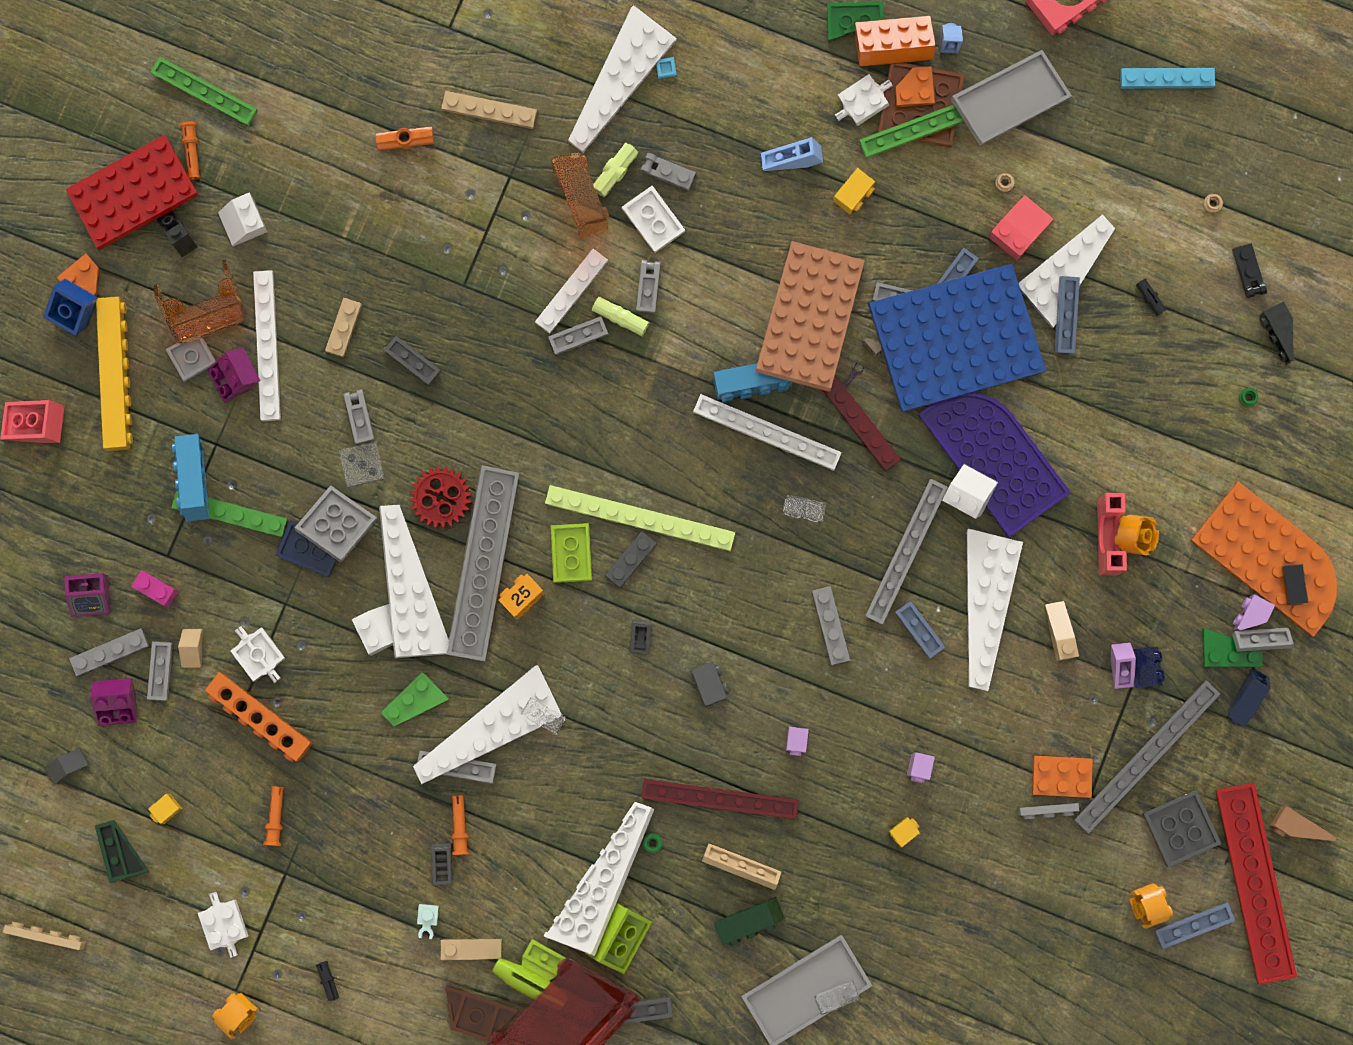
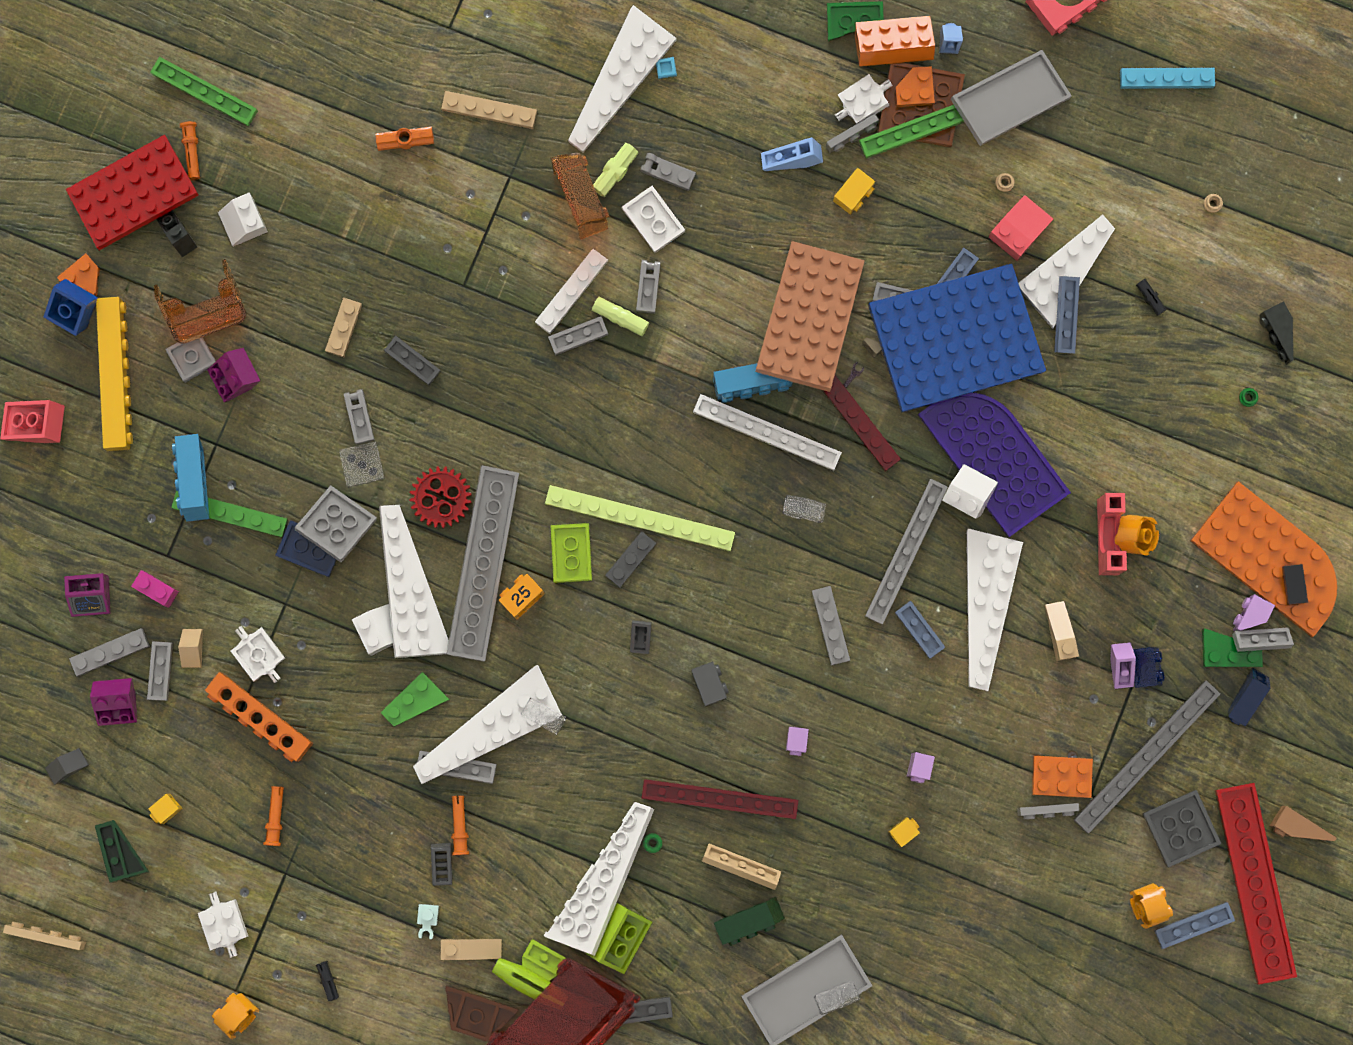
white plate [253,270,281,422] -> none
black plate [1232,243,1267,298] -> none
none -> light grey plate [826,114,879,153]

